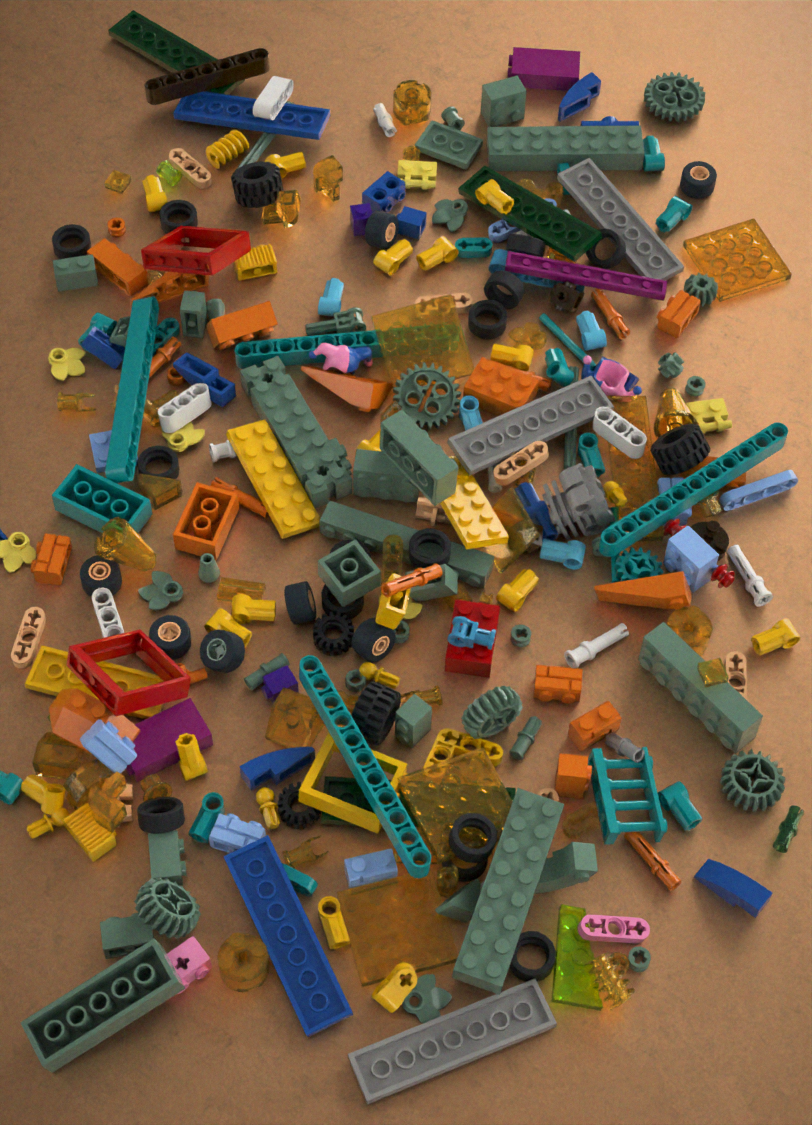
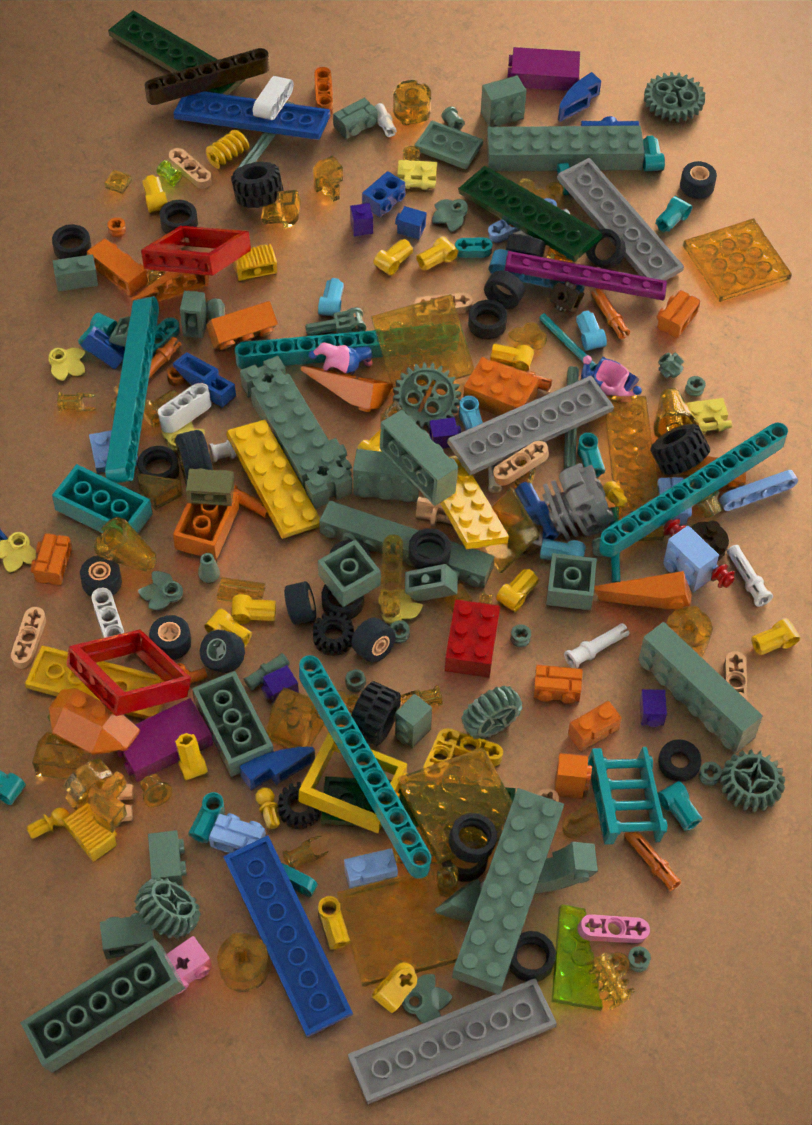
yellow piece [21,774,66,815] -> none
light blue brick [80,719,137,775] -> none
black tyre [137,797,185,834] -> none
yellow piece [265,152,306,179] -> none
yellow axle [359,662,400,689] -> none
black wheel [365,211,399,249] -> none
yellow brick [375,573,411,630] -> none
orange pin [381,564,442,597] -> none
dark azure connector [447,616,496,650] -> none
yellow piece [475,179,514,214] -> none
sand green axle [509,716,542,760] -> none
teal piece [545,347,574,387] -> none
white beam [593,406,647,459] -> none
light grey axle [605,732,644,763] -> none
teal gear [614,547,664,582] -> none
sand green gear [684,272,718,307] -> none
blue slope [694,859,773,918] -> none
clear yellow plate [697,658,729,688] -> none
clear green pin [773,805,804,853] -> none
none -> black wheel [175,430,213,486]
none -> olive brick [186,468,235,506]
none -> sand green brick [192,671,274,777]
none -> orange beam [314,67,333,118]
none -> sand green brick [333,97,377,139]
none -> dark purple brick [429,417,461,449]
none -> sand green brick [546,553,597,610]
none -> dark purple brick [639,689,667,727]
none -> black tyre [658,739,702,782]
none -> sand green bush [699,762,722,786]

